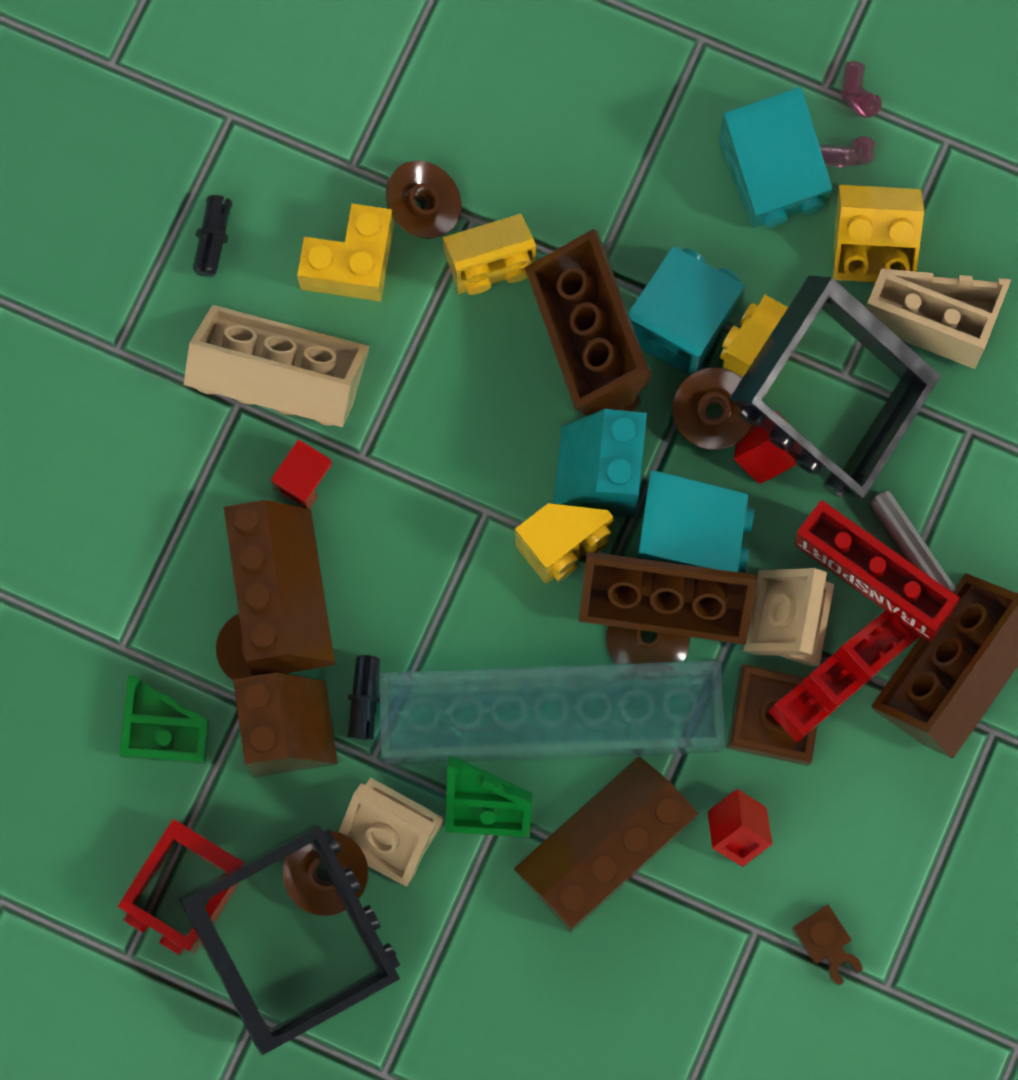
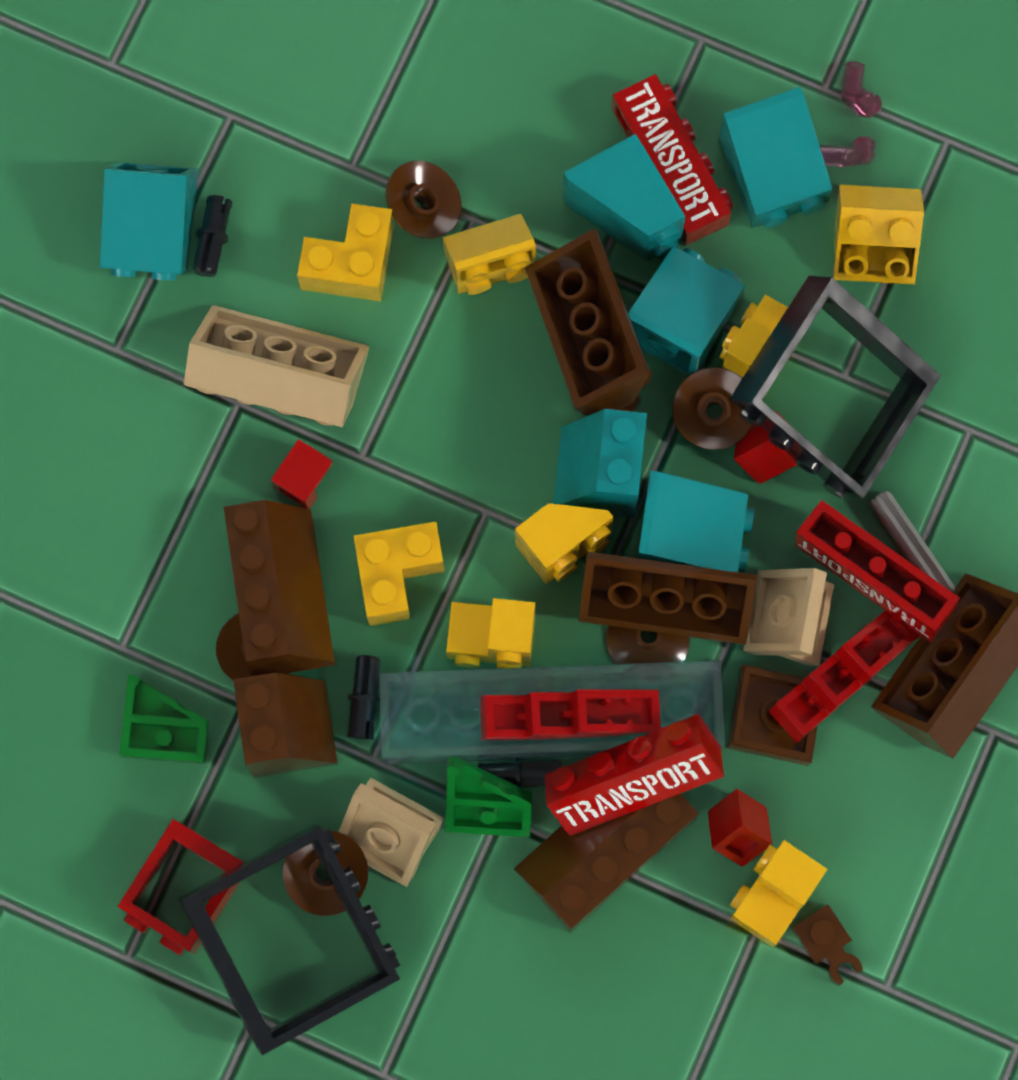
tan wedge [866,269,1012,369] -> none
none -> teal slope [100,162,199,280]
none -> yellow brick [353,522,445,626]
none -> yellow brick [446,598,536,672]
none -> black axle [478,758,563,788]
none -> red slope [480,689,661,740]
none -> red brick [545,714,724,836]
none -> teal slope [563,134,685,261]
none -> red brick [611,74,734,246]
none -> yellow brick [729,840,828,948]

